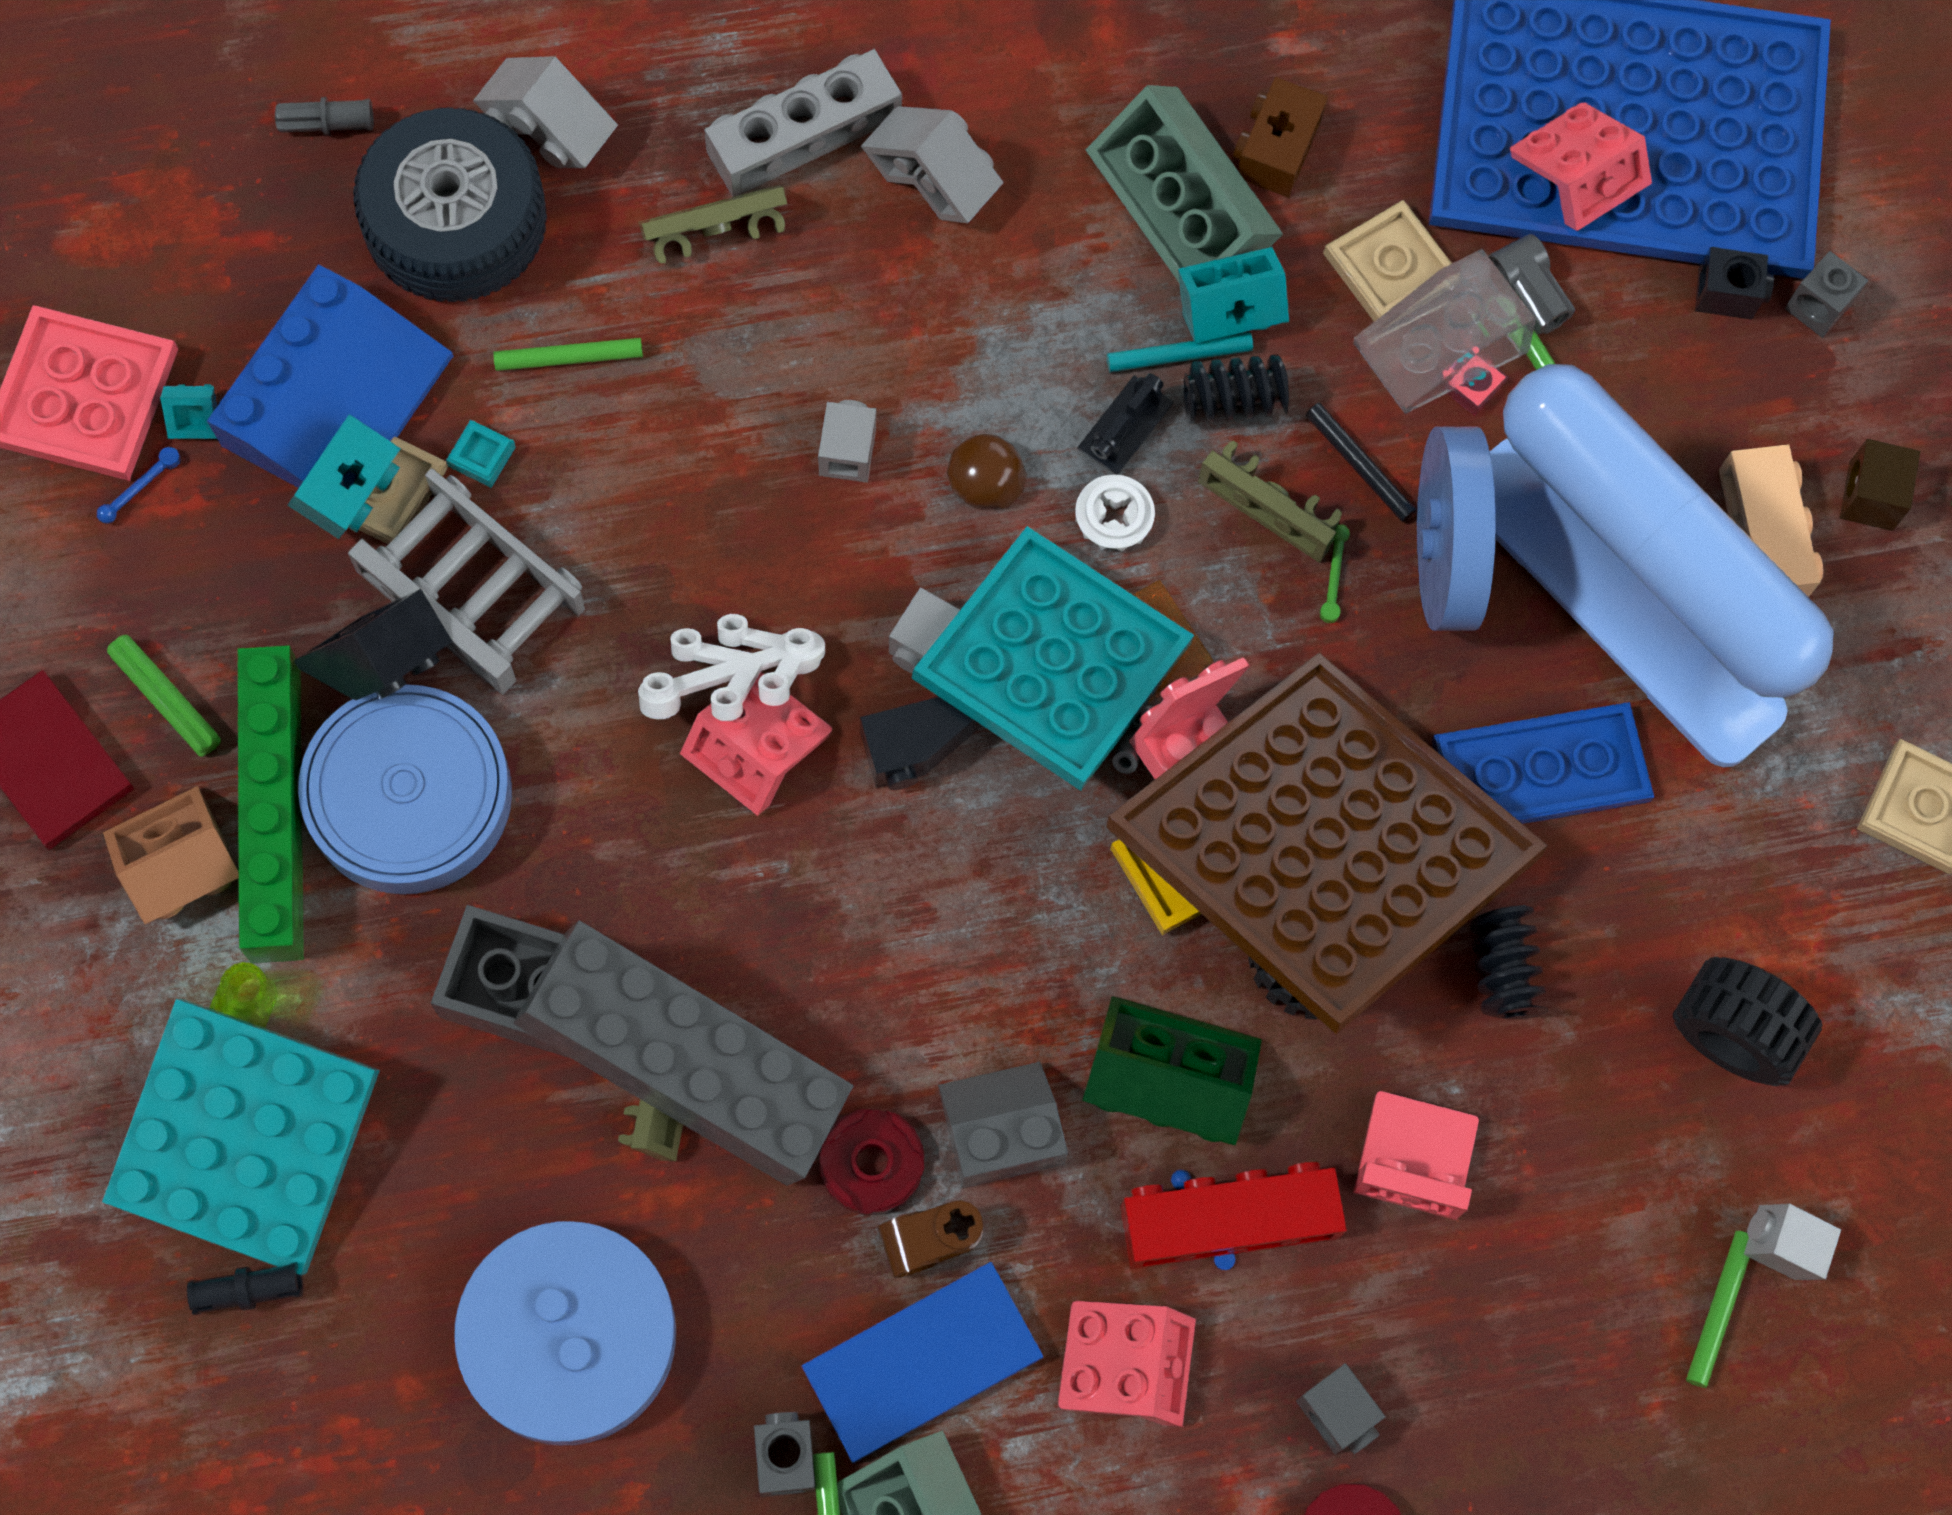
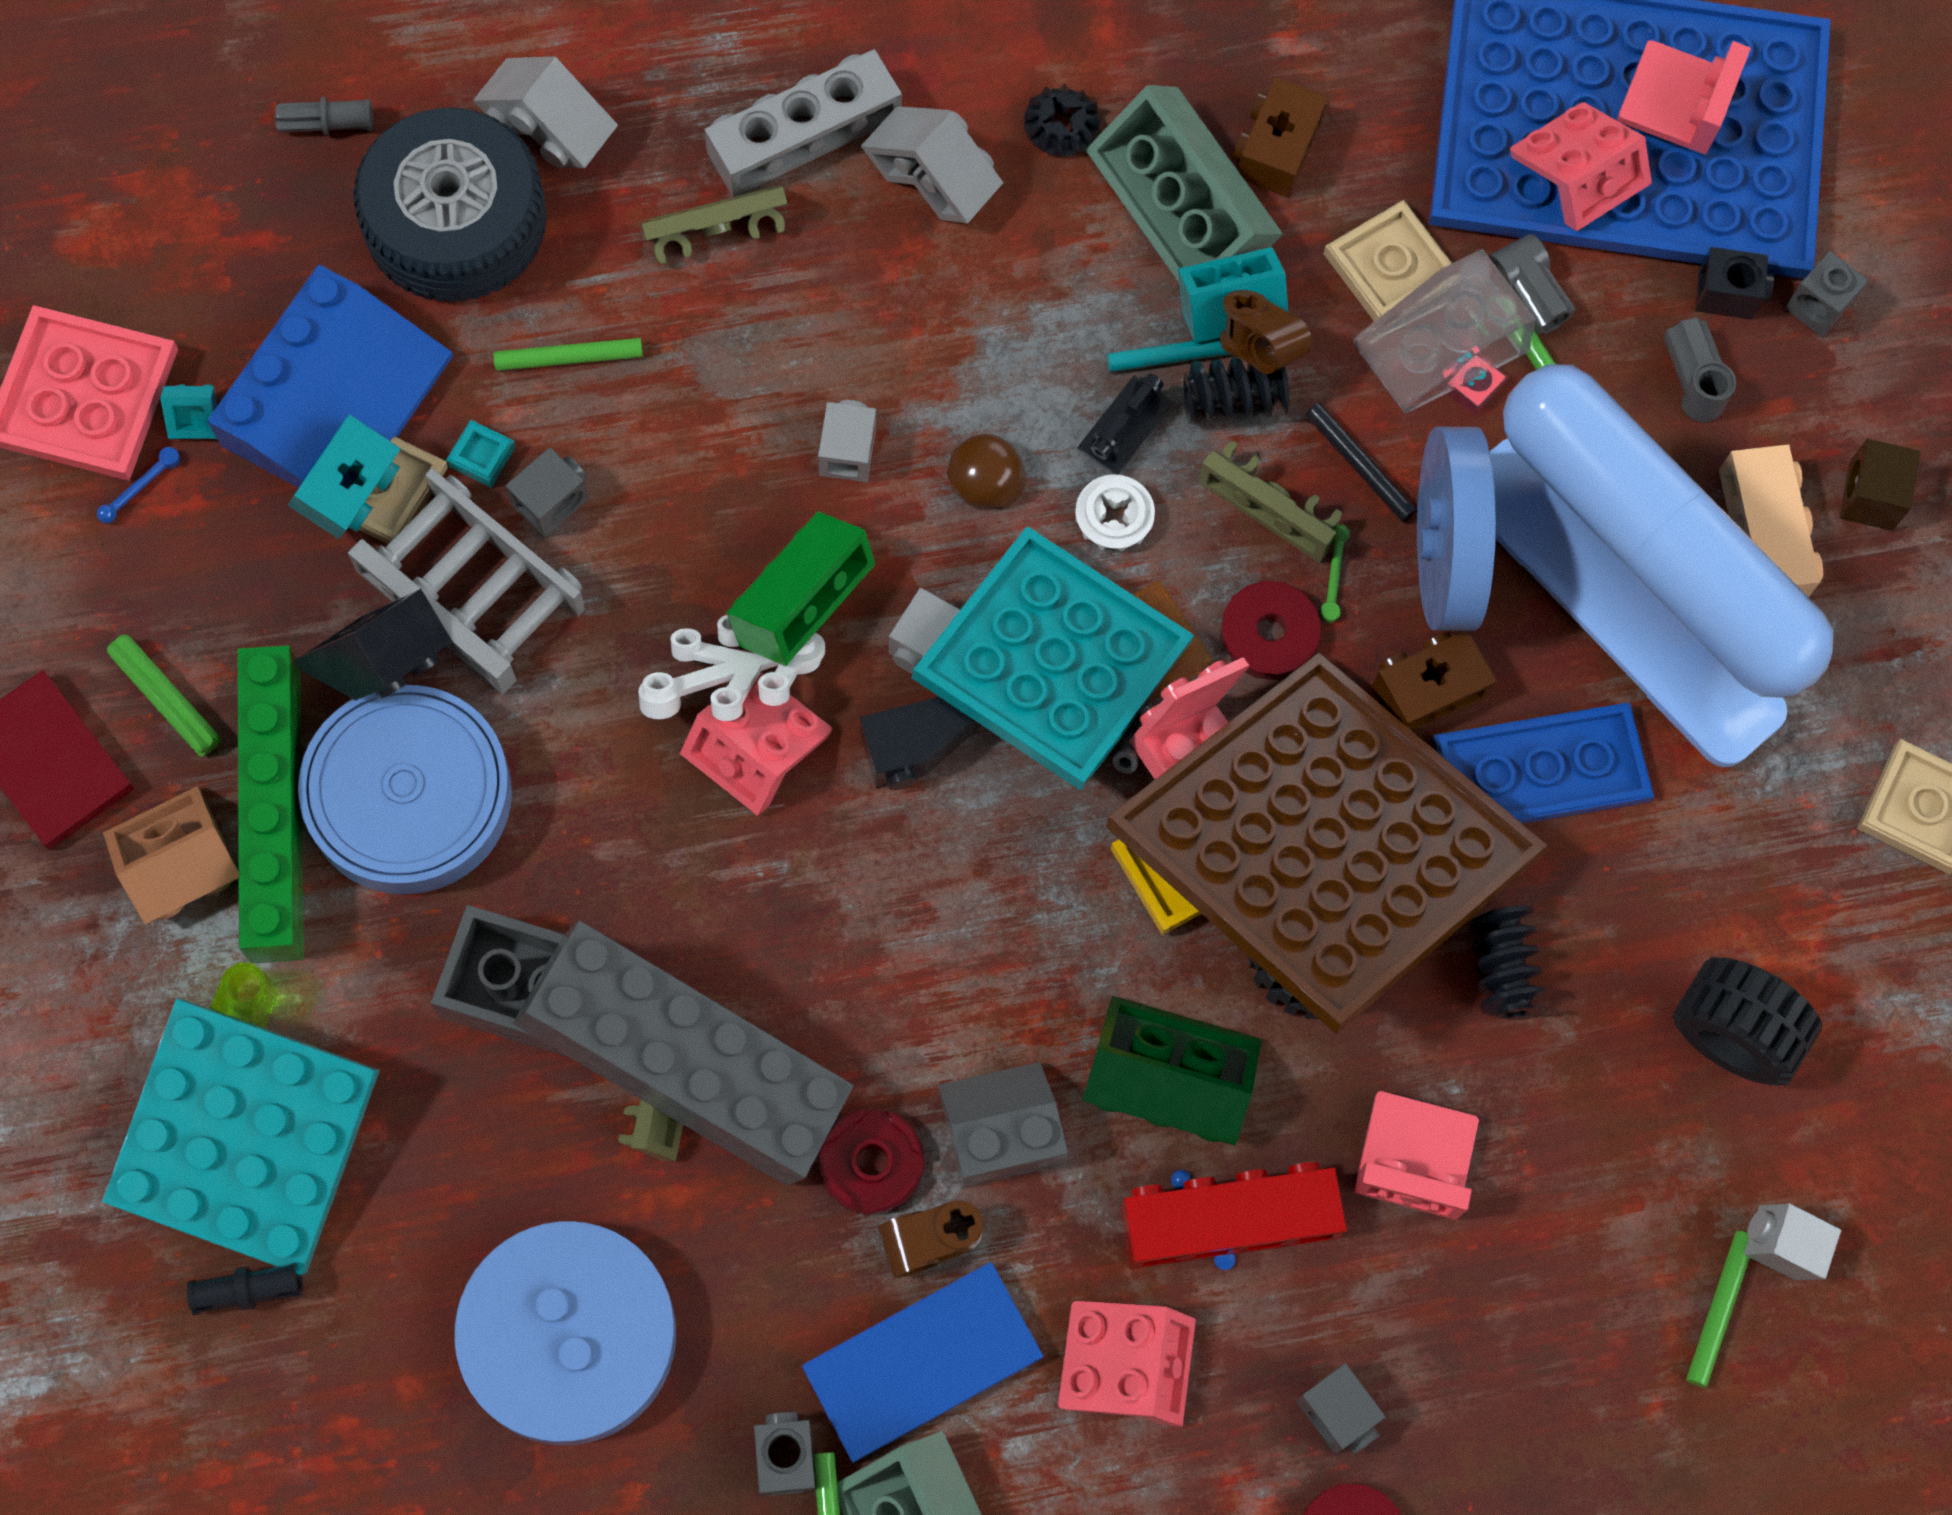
none -> dark grey brick [505,447,589,538]
none -> green brick [726,511,876,666]
none -> black gear [1024,83,1100,156]
none -> reddish brown piece [1220,290,1312,374]
none -> dark red tile [1220,580,1321,680]
none -> reddish brown brick [1371,631,1497,732]
none -> coral bracket [1617,40,1751,155]
none -> dark grey piece [1663,317,1737,423]

